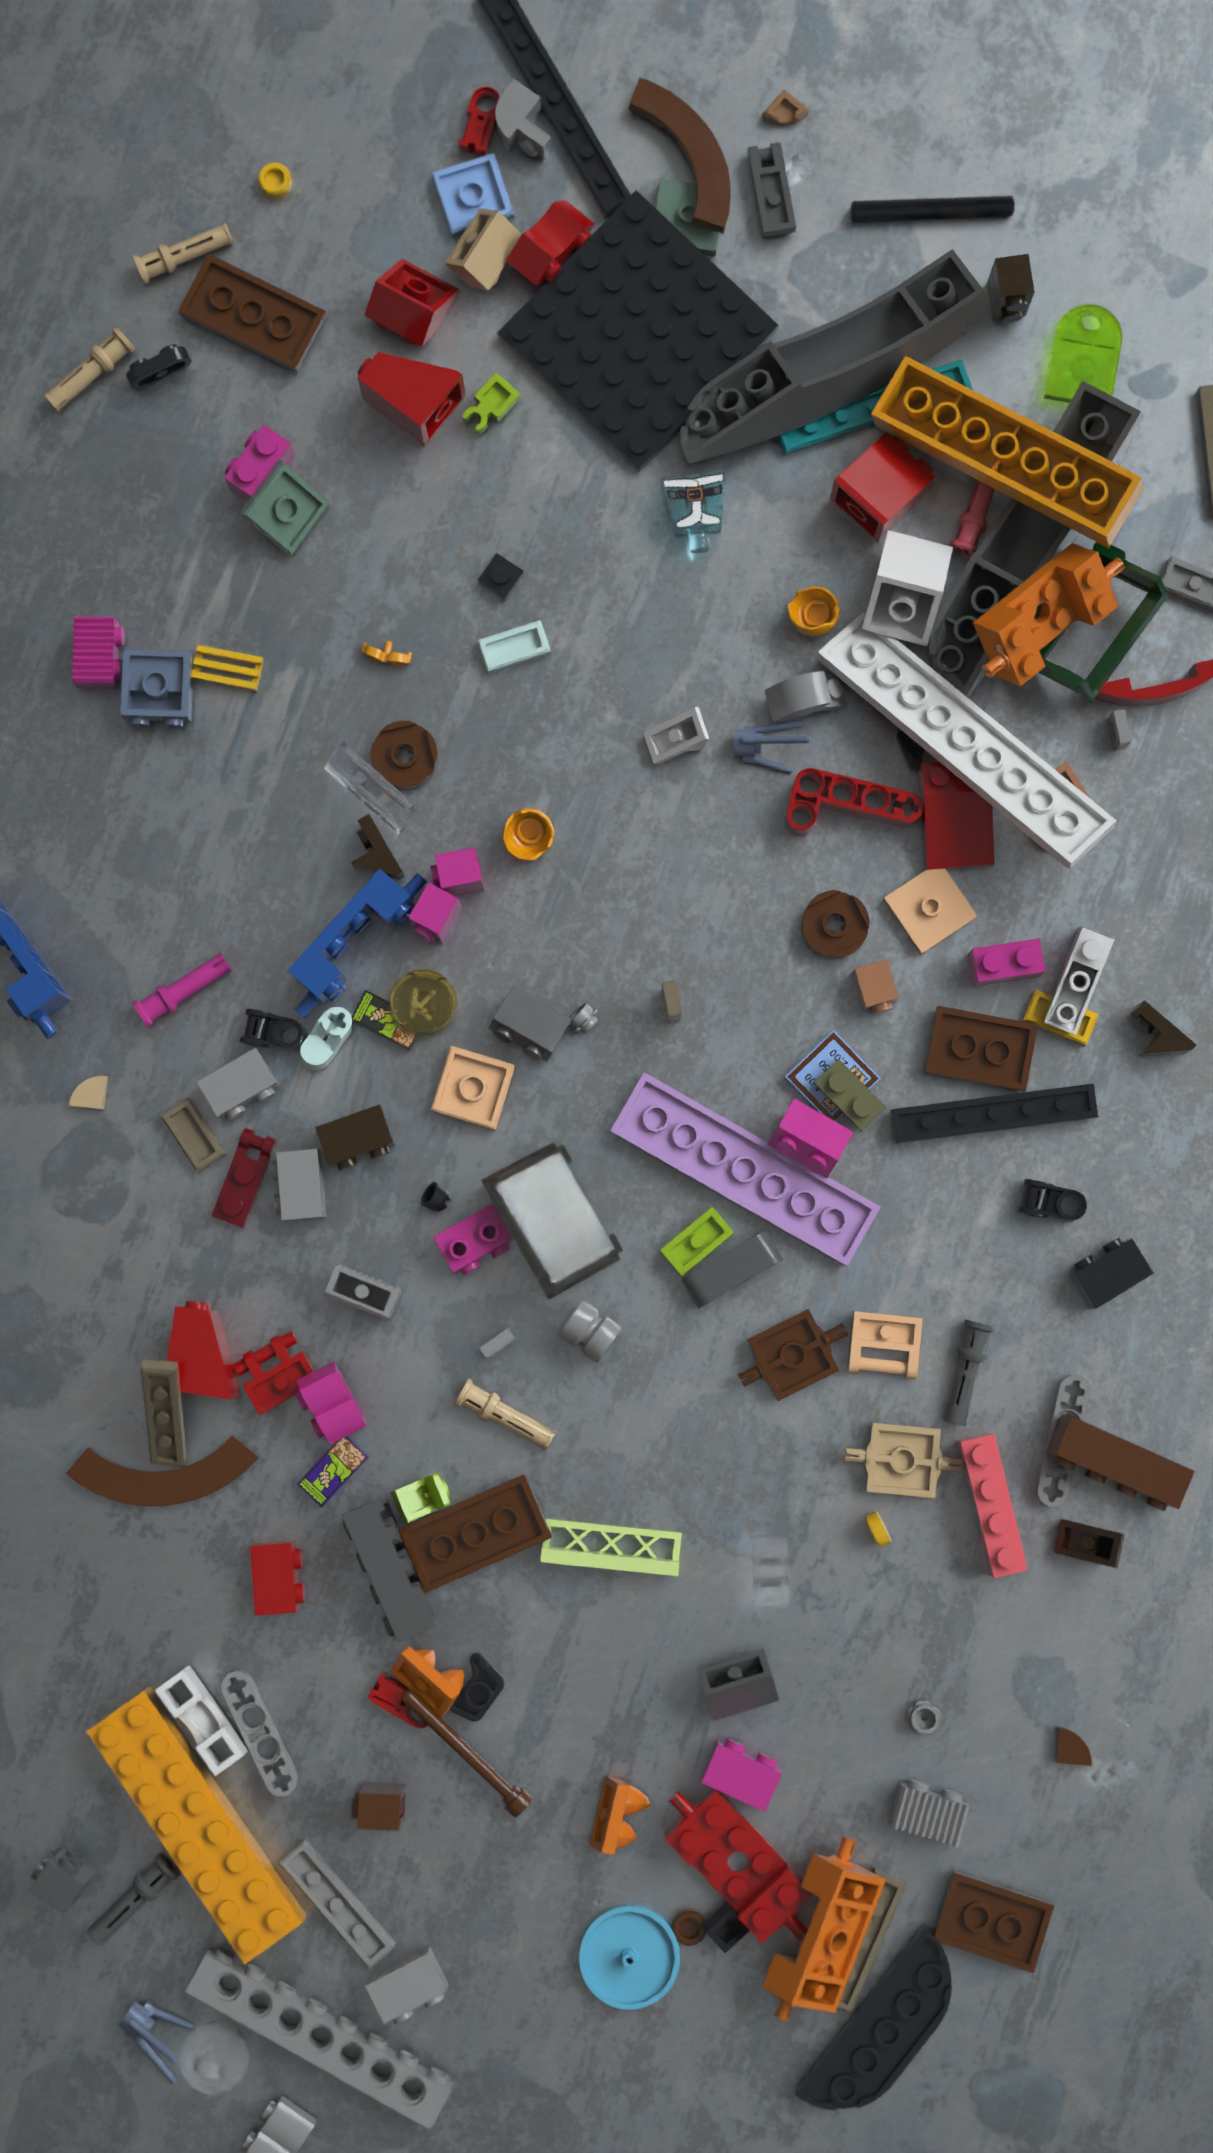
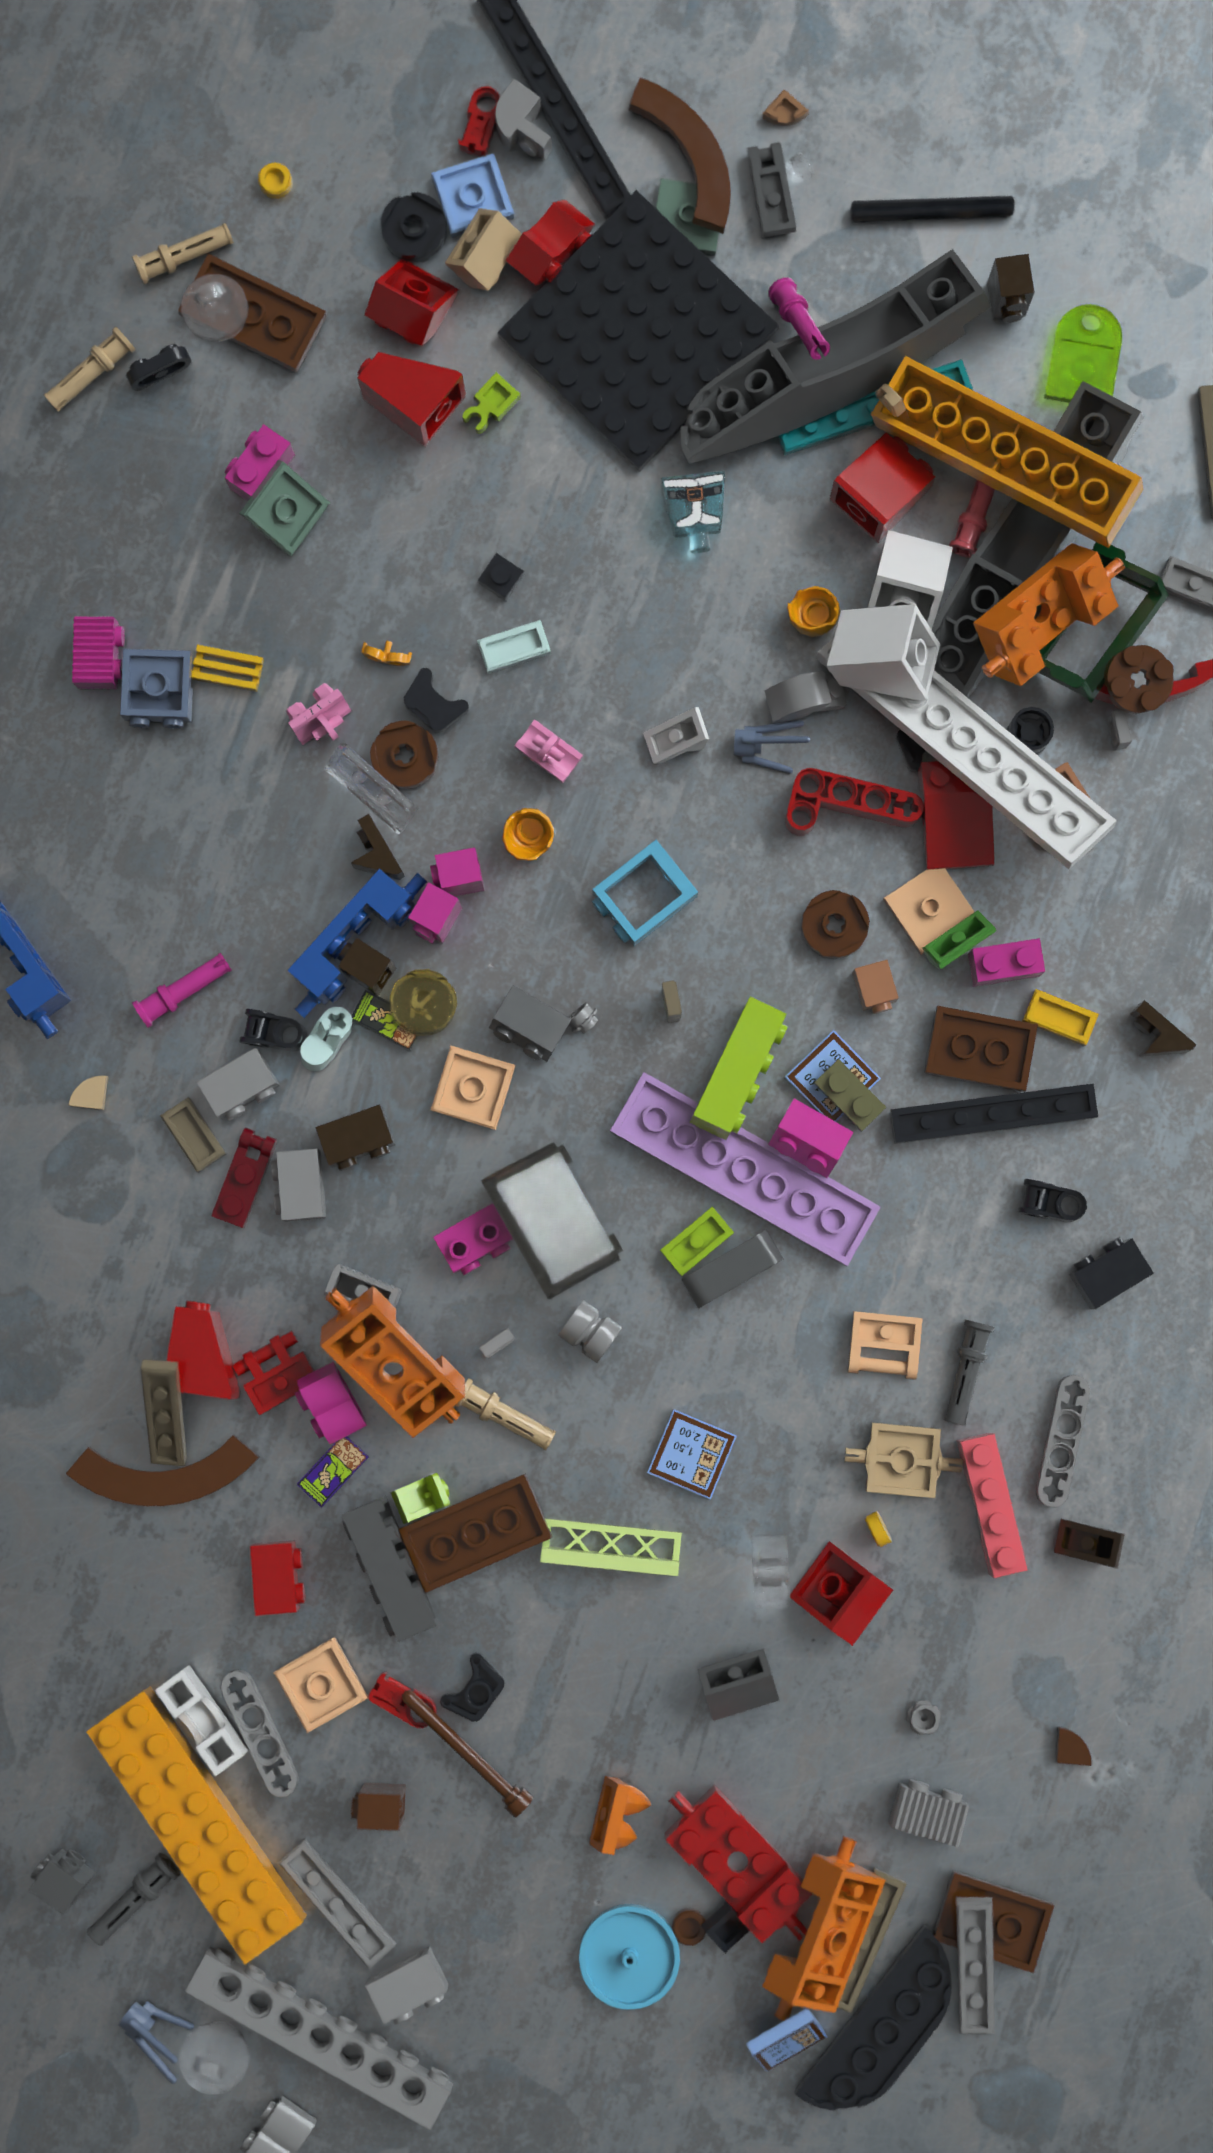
orange tile [390,1646,464,1718] -> none
black hinge [421,1182,451,1212] -> none
dark pink brick [701,1738,782,1812] -> none
reddish brown plate [738,1309,849,1401] -> none
white slope [1044,926,1114,1035] -> none
reddish brown brick [1046,1414,1195,1511] -> none
none -> clear tile [181,274,249,342]
none -> light nougat plate [273,1637,368,1733]
none -> bright pink hips [286,683,352,745]
none -> orange brick [320,1286,465,1438]
none -> dark brown brick [338,938,397,996]
none -> black plate [381,192,447,263]
none -> black piece [404,668,469,733]
none -> bright pink hips [514,719,583,783]
none -> medium azure window [591,840,698,946]
none -> tile [647,1409,737,1499]
none -> lime brick [689,996,788,1140]
none -> light blue tile [747,2009,827,2072]
none -> dark pink pin [768,277,830,360]
none -> red slope [789,1541,893,1646]
none -> white slope [826,604,940,701]
none -> tan tile [875,384,906,417]
none -> bright green slope [923,910,997,969]
none -> light grey tile [956,1897,995,2034]
none -> black wheel [1006,707,1054,755]
none -> reddish brown plate [1104,645,1174,714]

